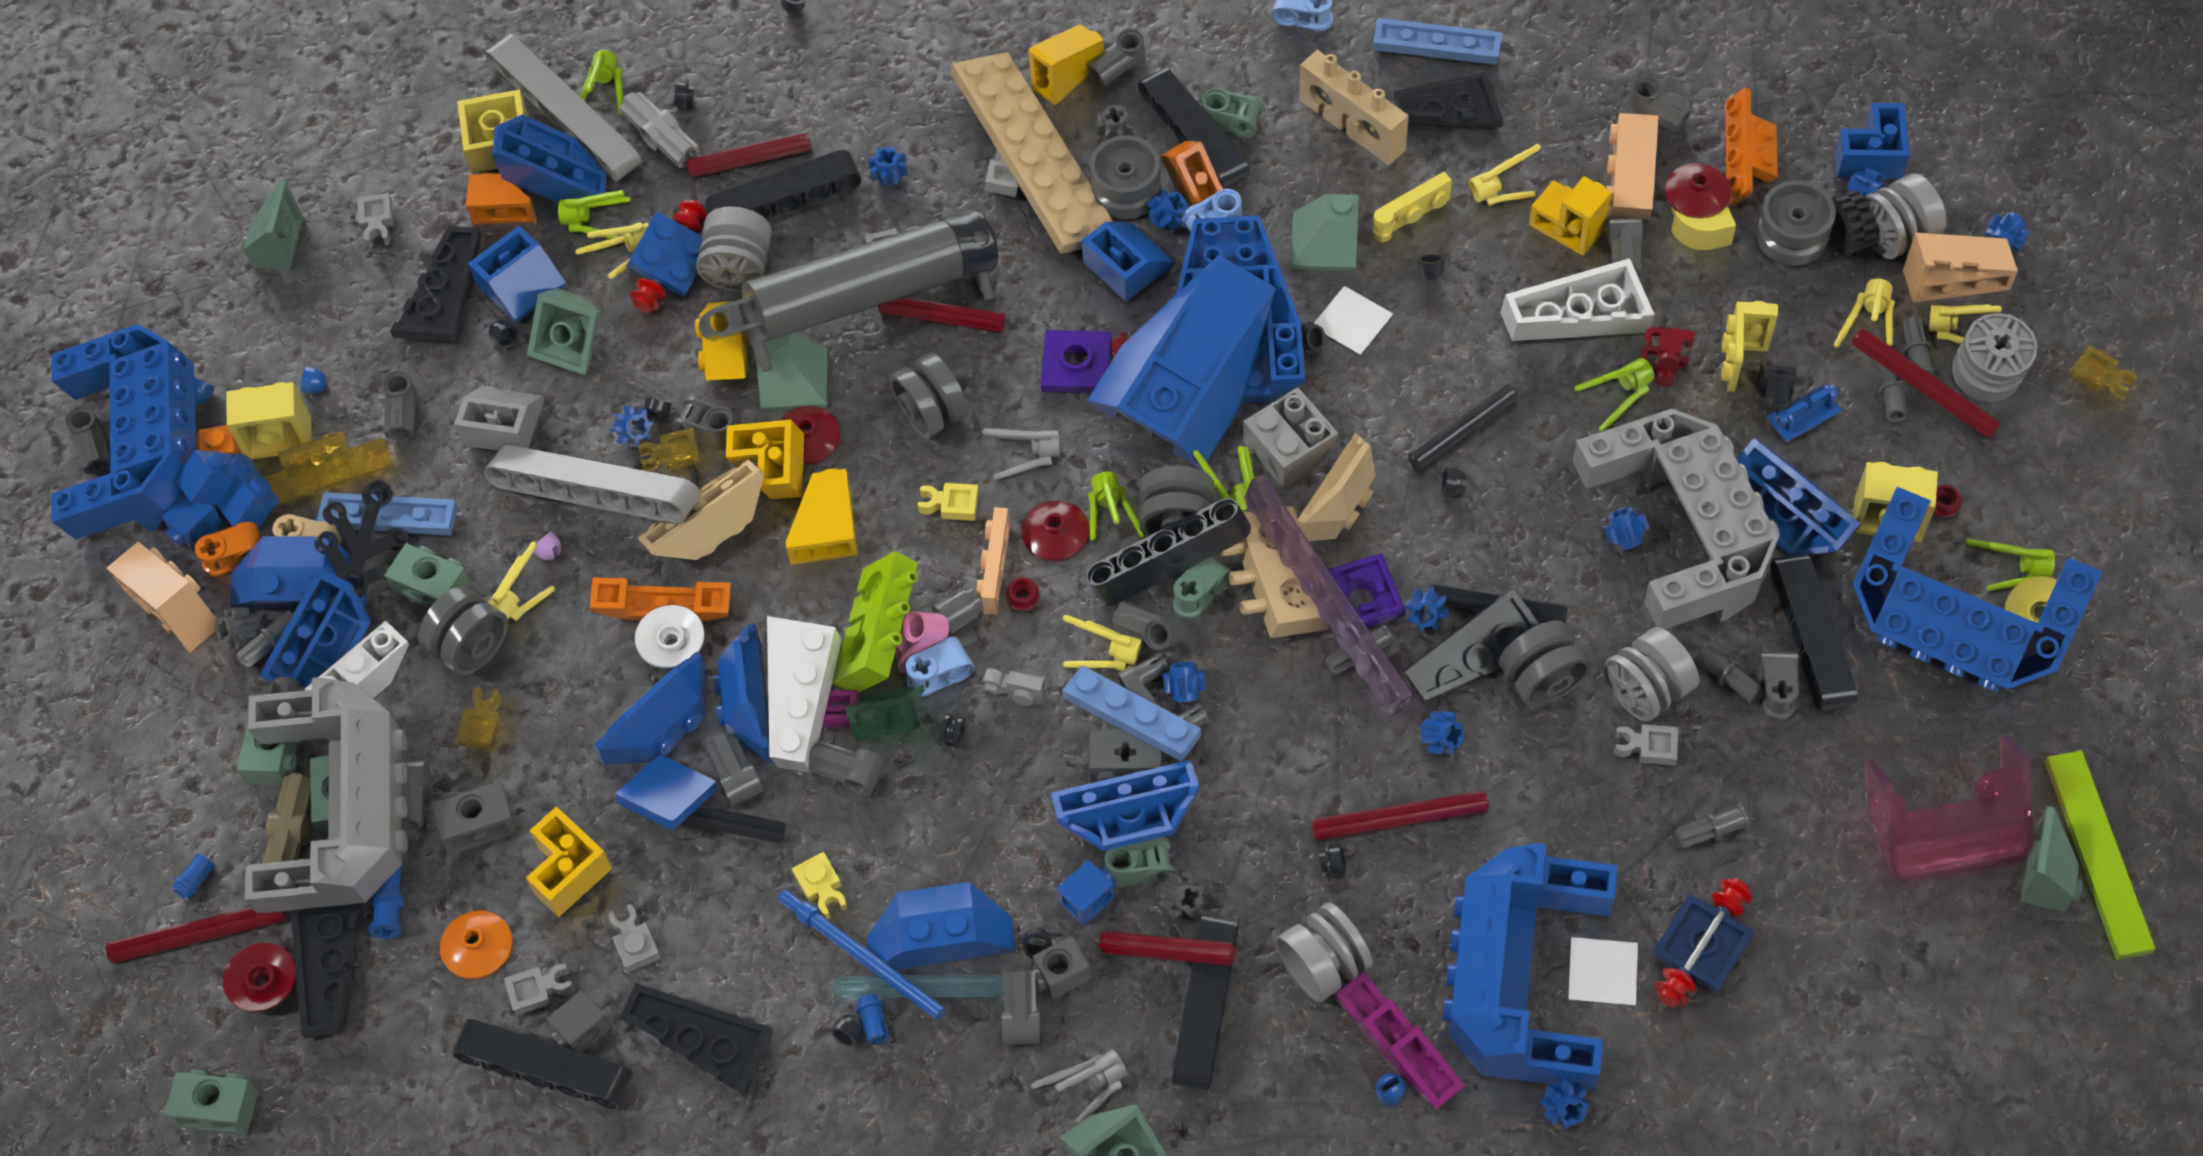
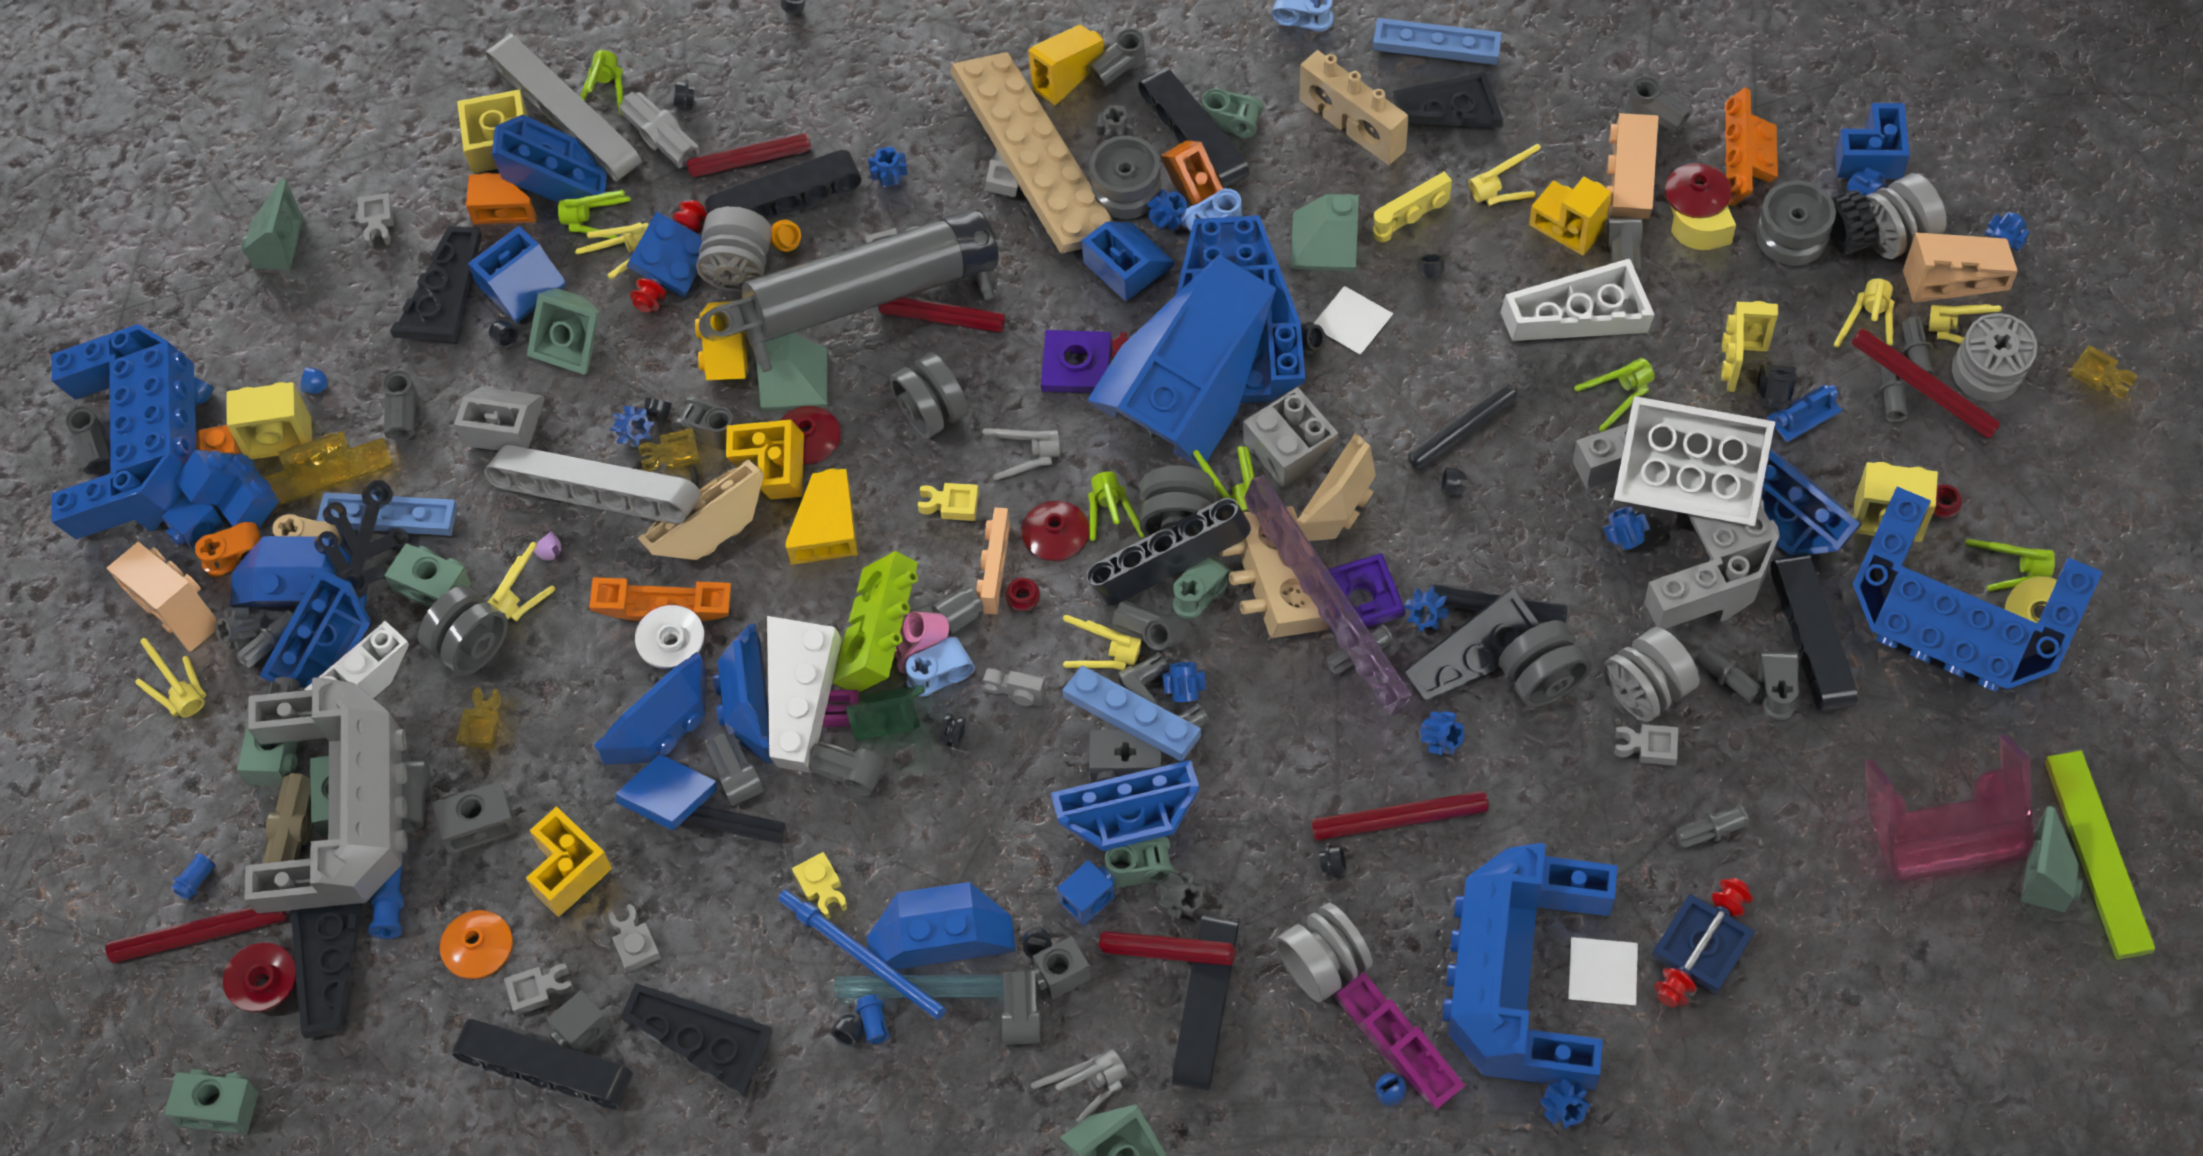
dark red piece [1640,327,1695,387] -> none
none -> light yellow plant [135,638,207,718]
none -> light orange plate [771,219,801,252]
none -> white slope [1614,396,1775,526]

